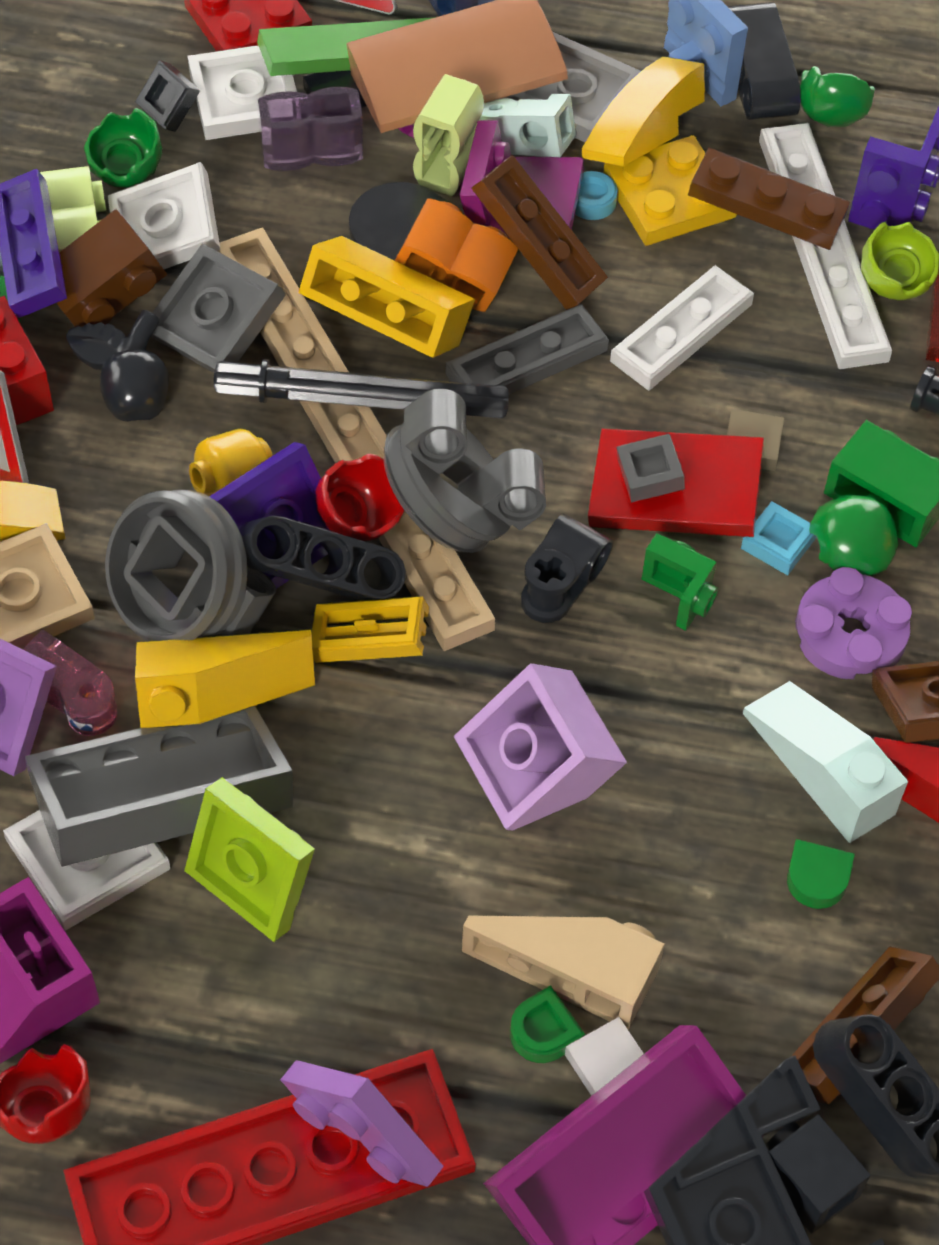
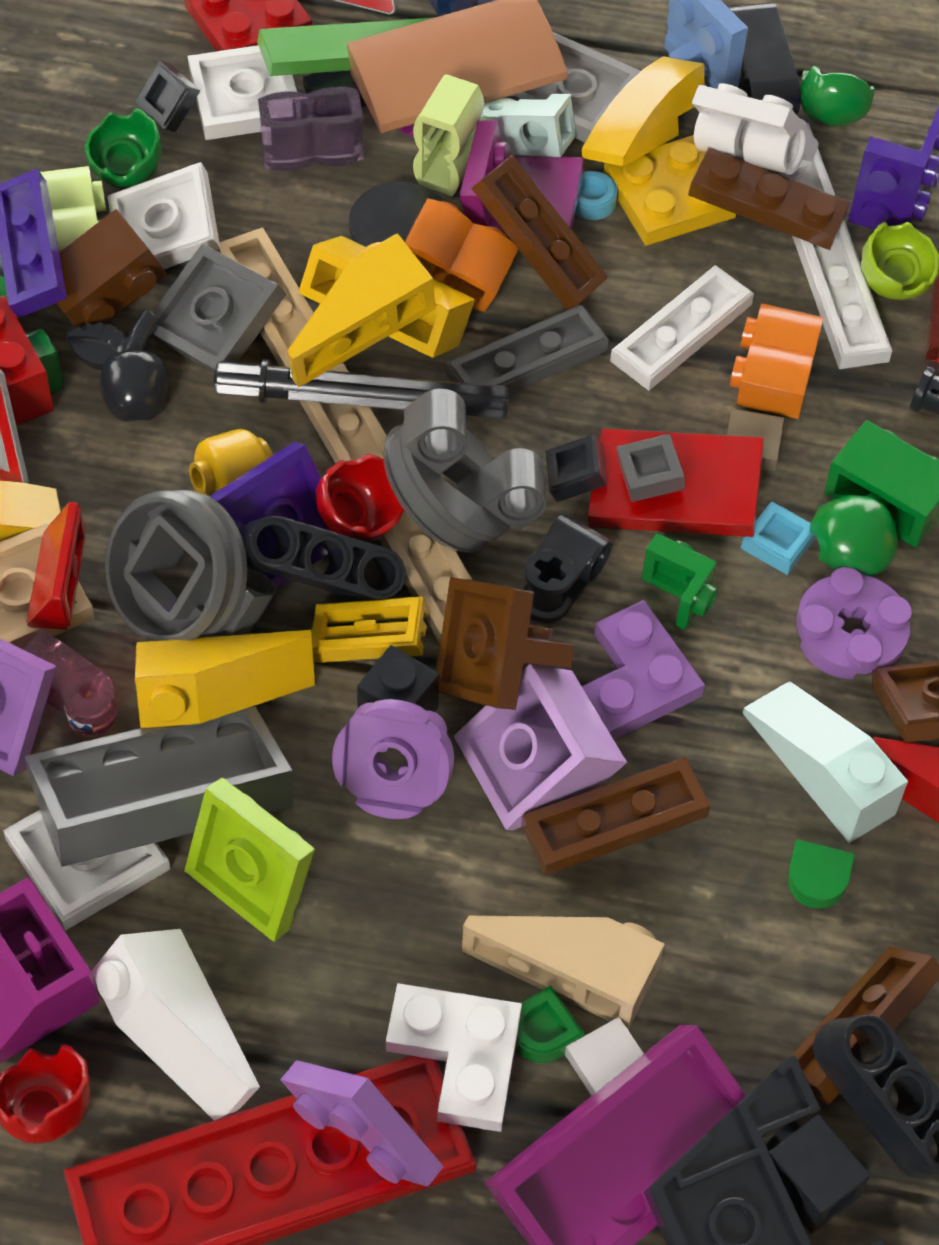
none -> green tile [25,328,64,393]
none -> red slope [26,502,86,630]
none -> white slope [91,929,260,1120]
none -> yellow slope [287,233,436,387]
none -> medium lavender plate [332,699,454,819]
none -> black brick [357,645,439,712]
none -> white plate [386,983,522,1132]
none -> reddish brown bracket [436,577,575,710]
none -> reddish brown plate [521,757,711,876]
none -> black tile [545,434,607,502]
none -> medium lavender plate [582,600,705,740]
none -> white plate [692,83,819,175]
none -> orange brick [729,303,824,419]

